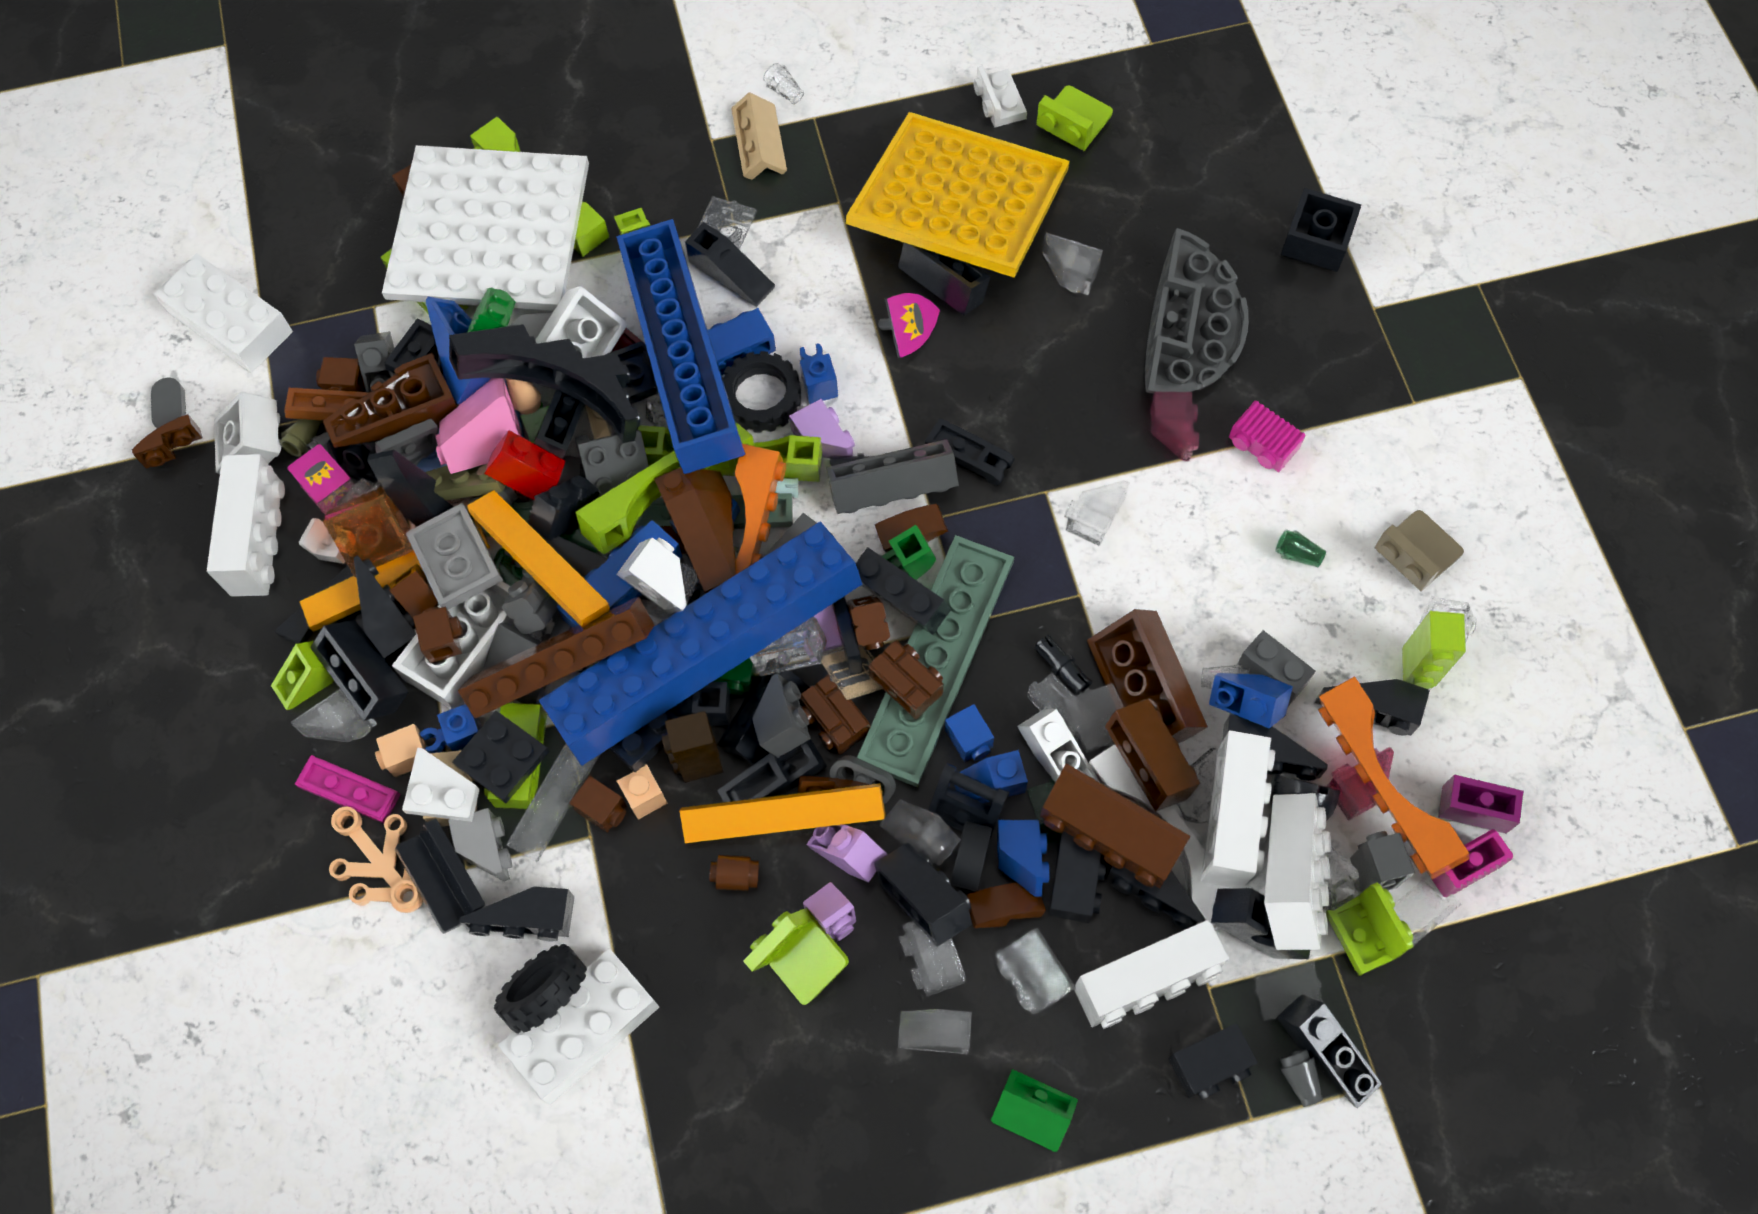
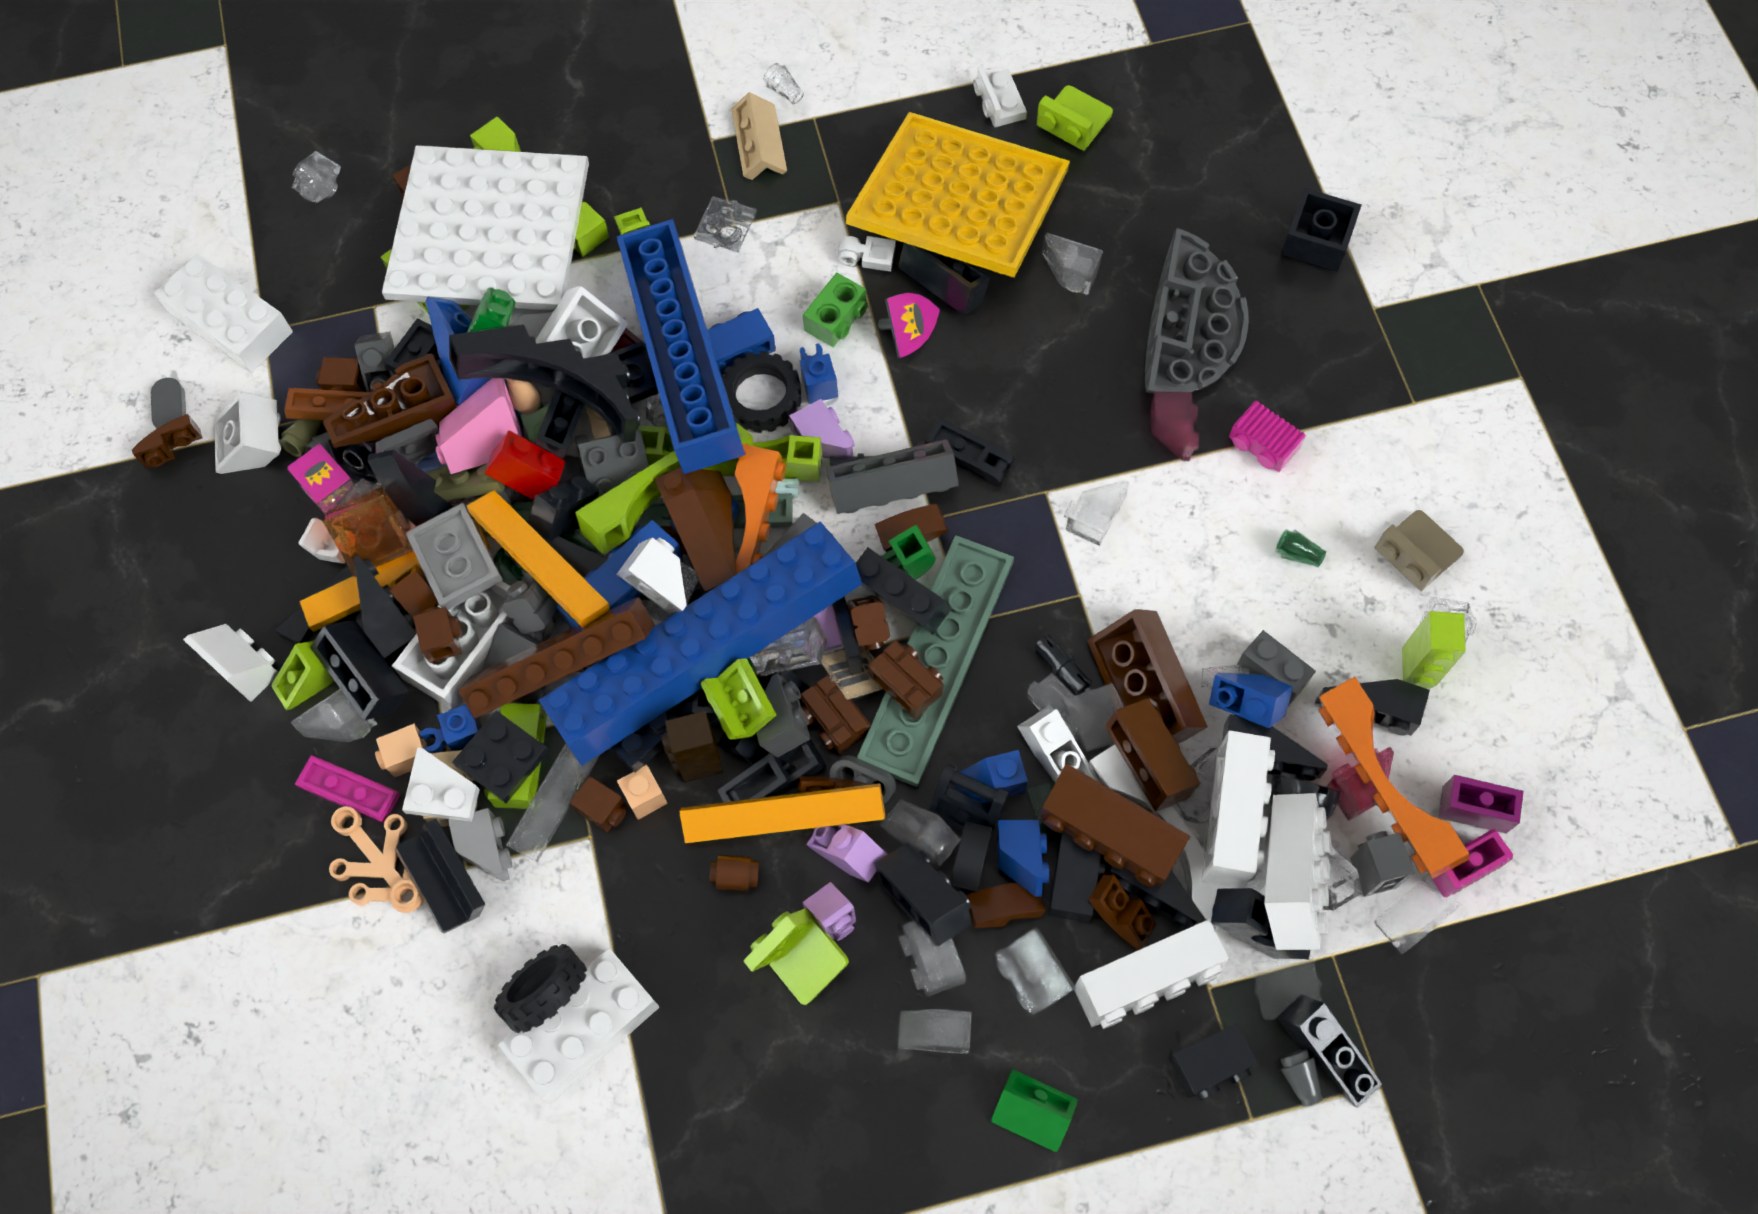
white brick [207,454,285,597] -> none
black slope [459,886,575,942] -> none
black slope [685,222,775,307] -> none
blue brick [945,704,994,763] -> none
lime bracket [1326,882,1413,976] -> none
none -> white slope [183,624,278,702]
none -> clear brick [291,151,341,203]
none -> lime bracket [700,658,777,740]
none -> bright green brick [802,272,868,348]
none -> white plate [838,236,896,272]
none -> reddish brown slope [1088,875,1157,949]

